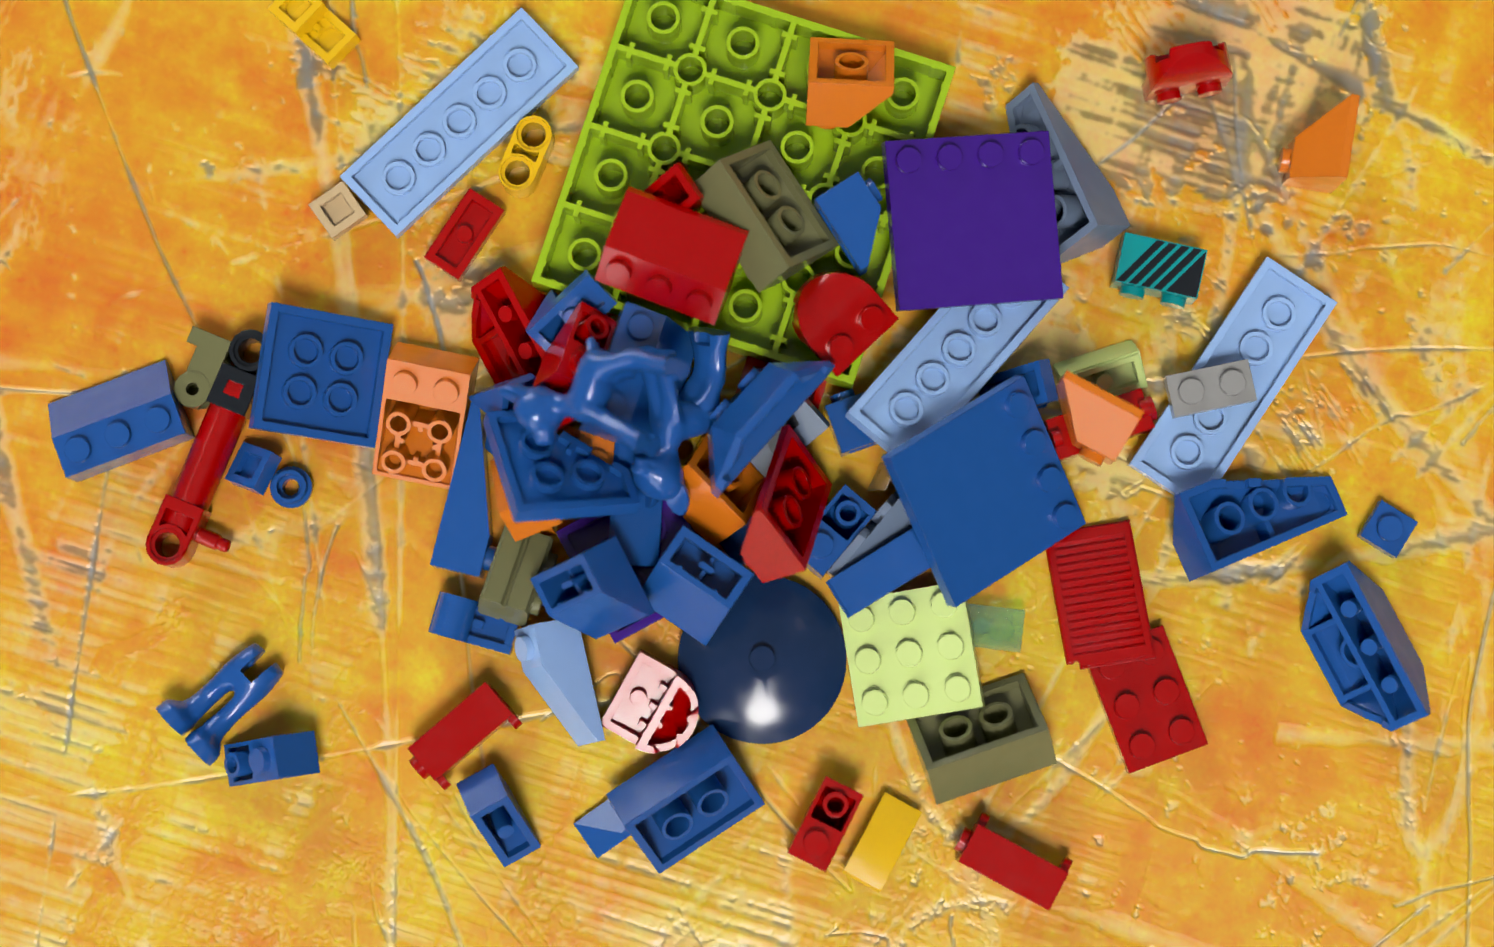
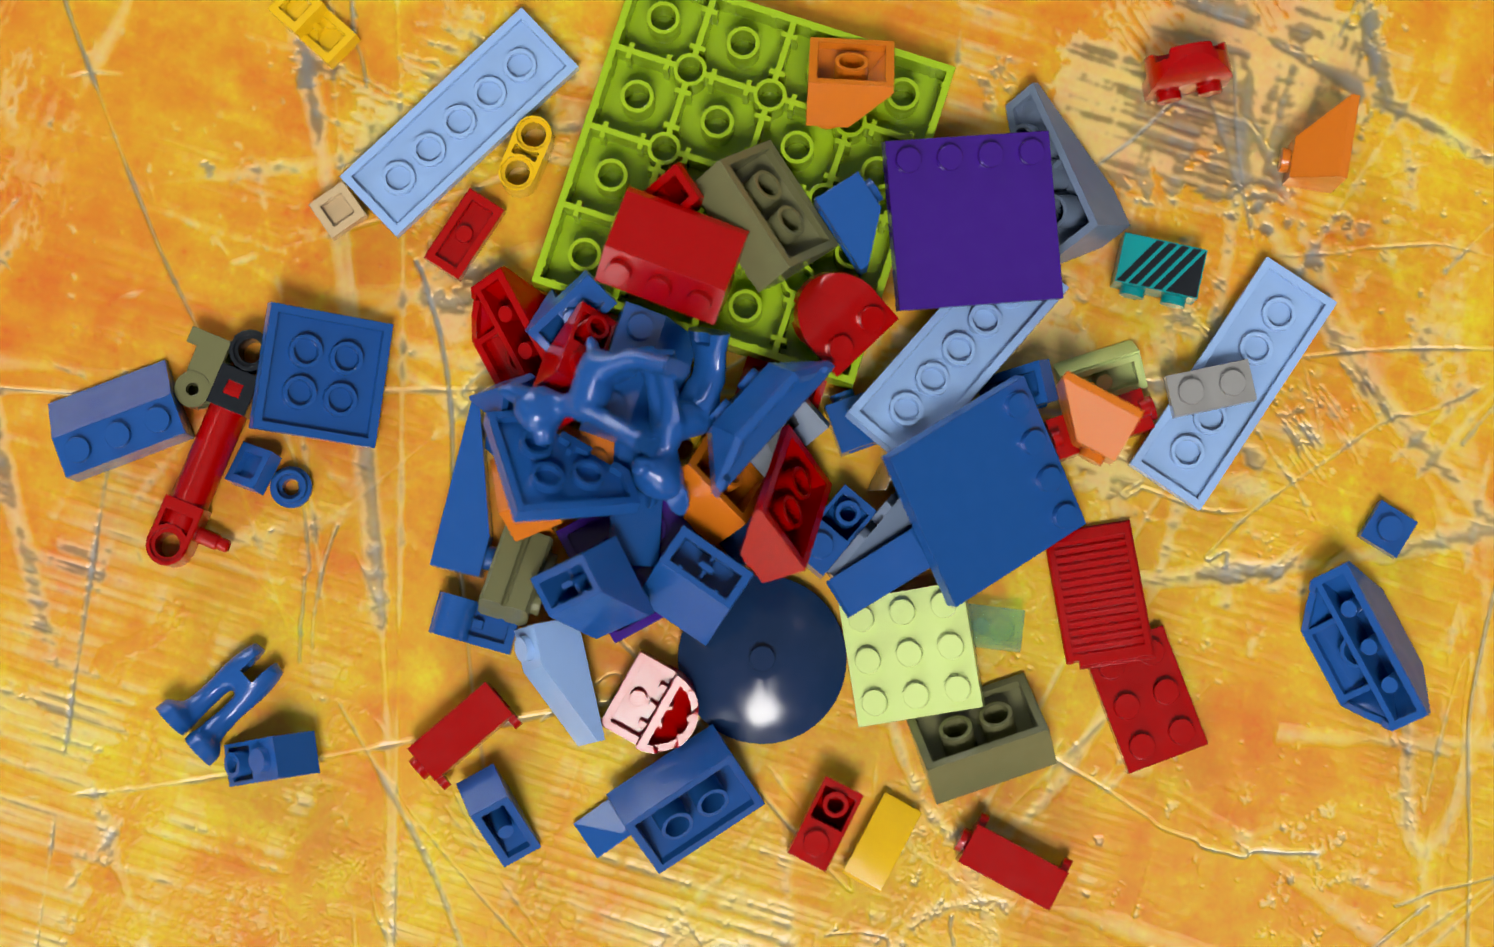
orange slope [372,342,479,489] -> none
blue wedge [1173,476,1348,582] -> none

